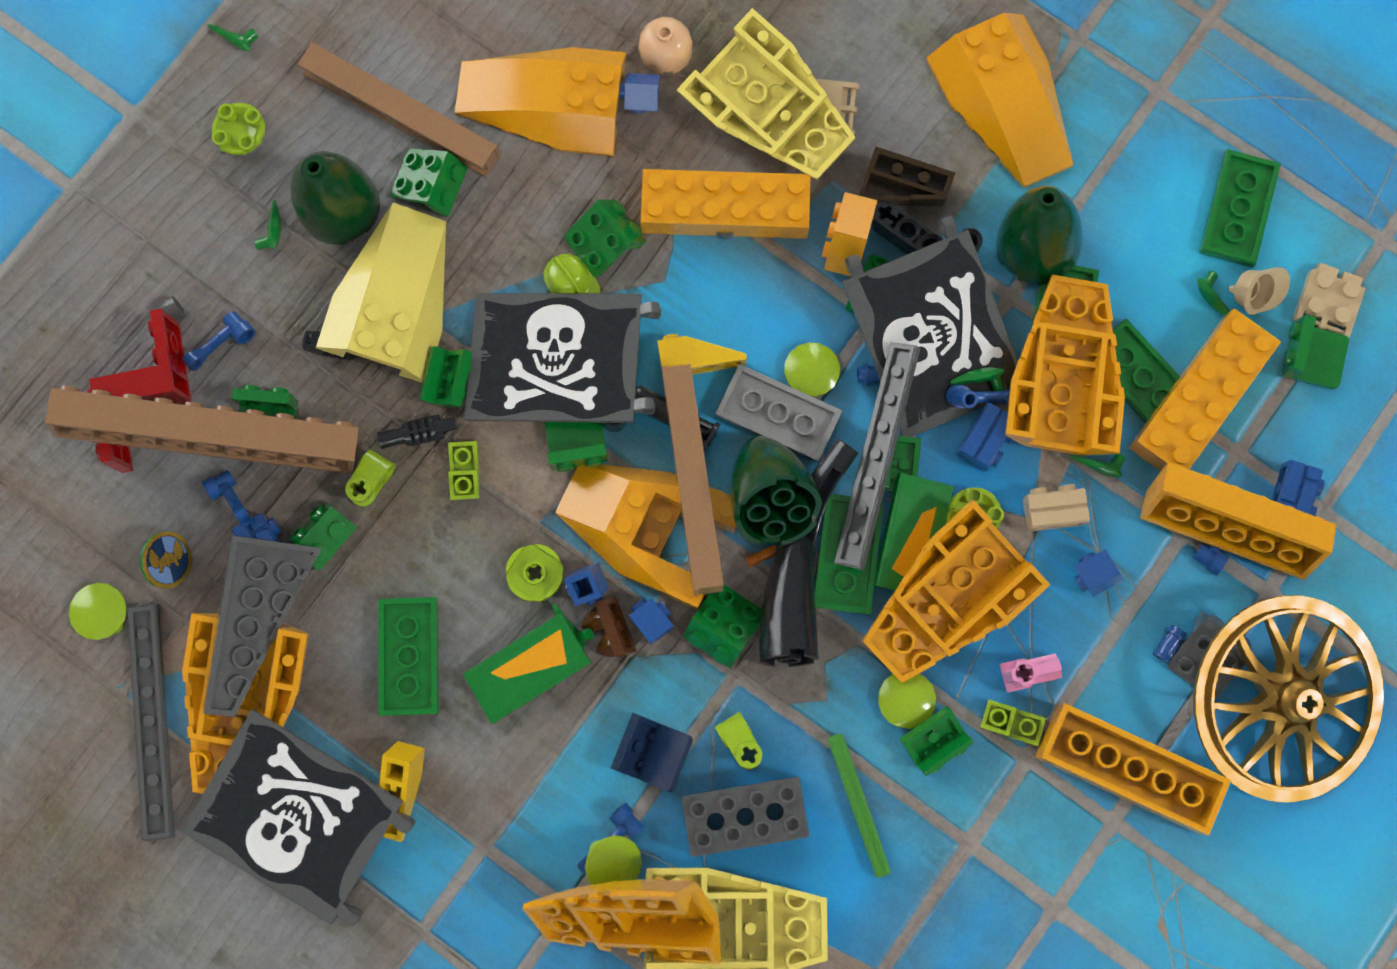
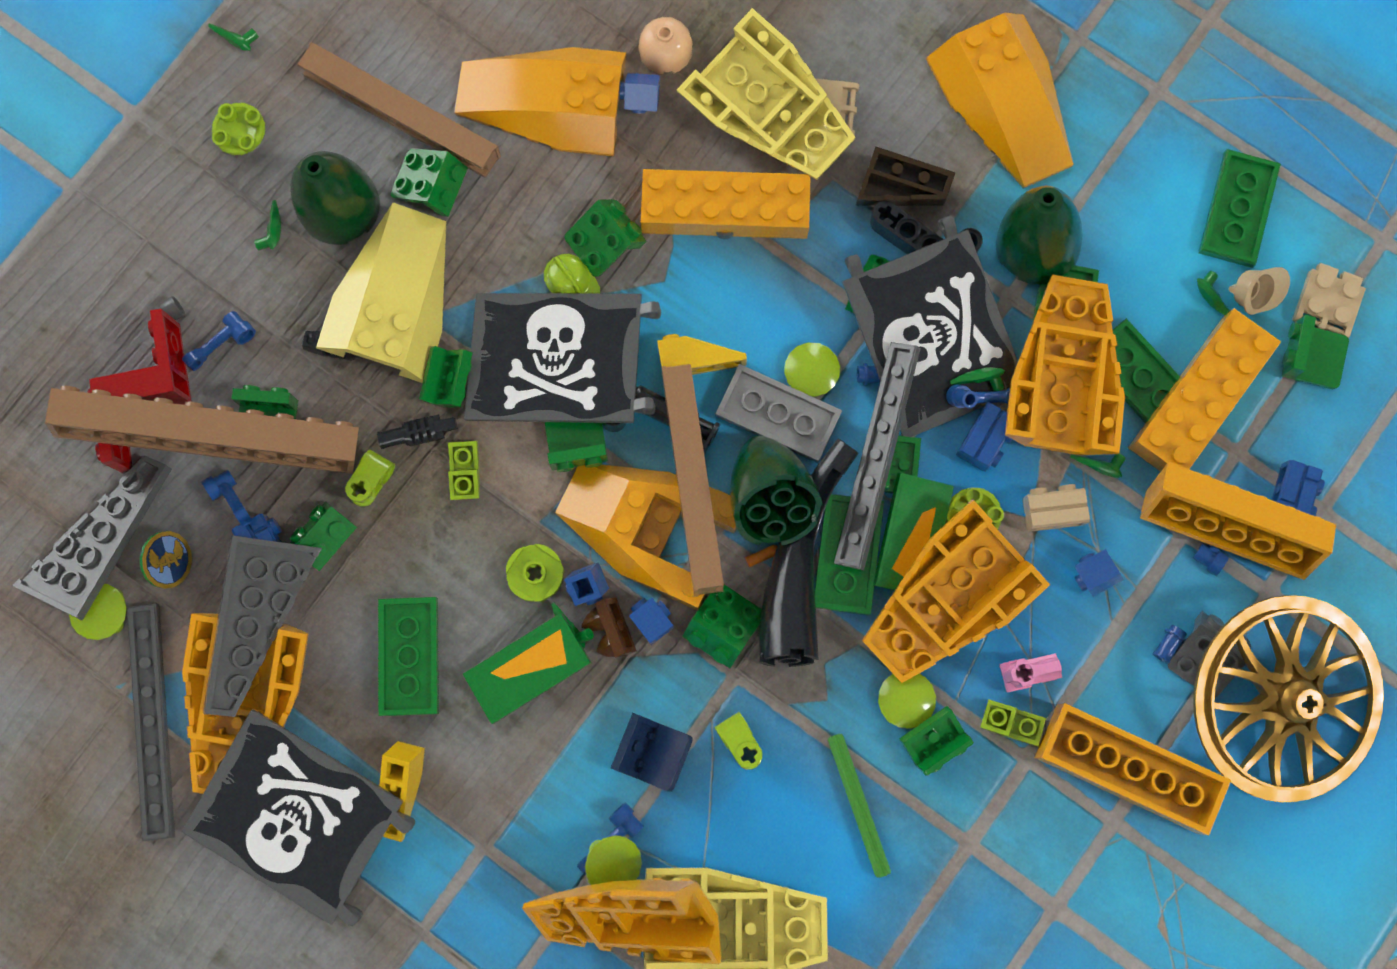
dark grey brick [681,776,810,857] -> none
light orange brick [821,192,877,277] -> none
none -> wing [12,455,172,621]

